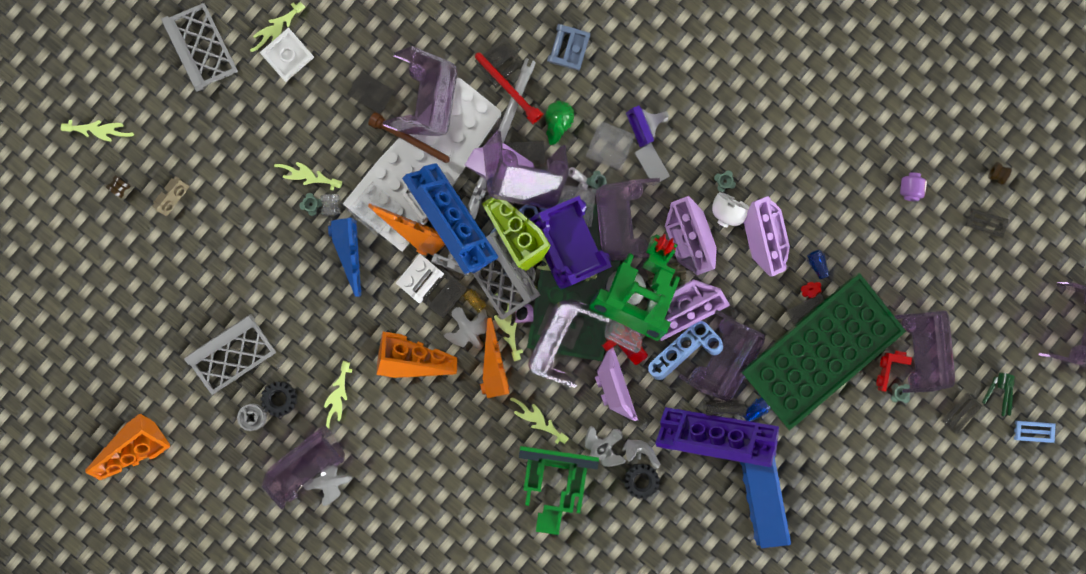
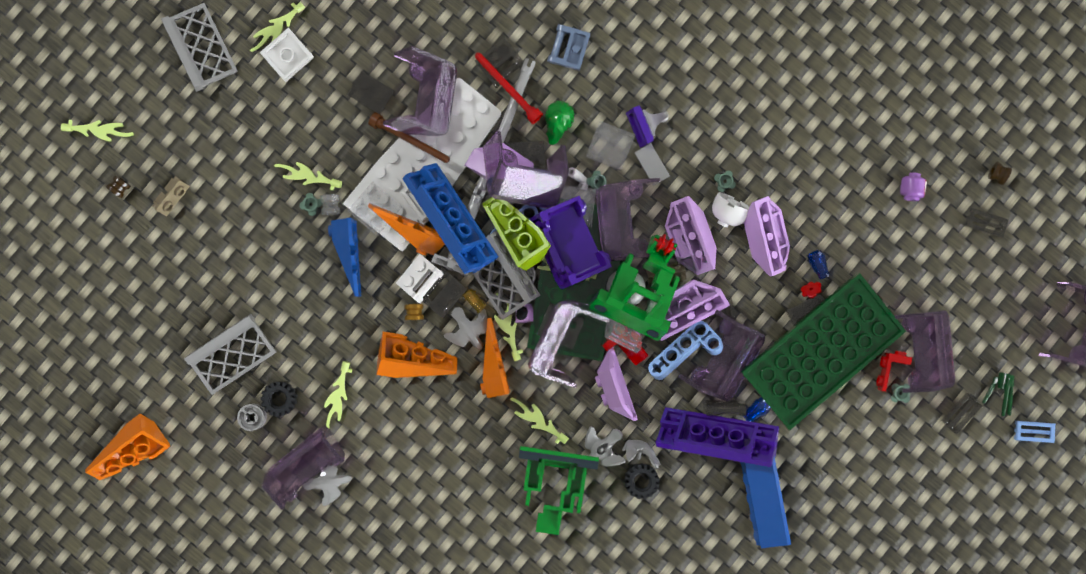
none -> pearl gold wheel [404,304,424,320]

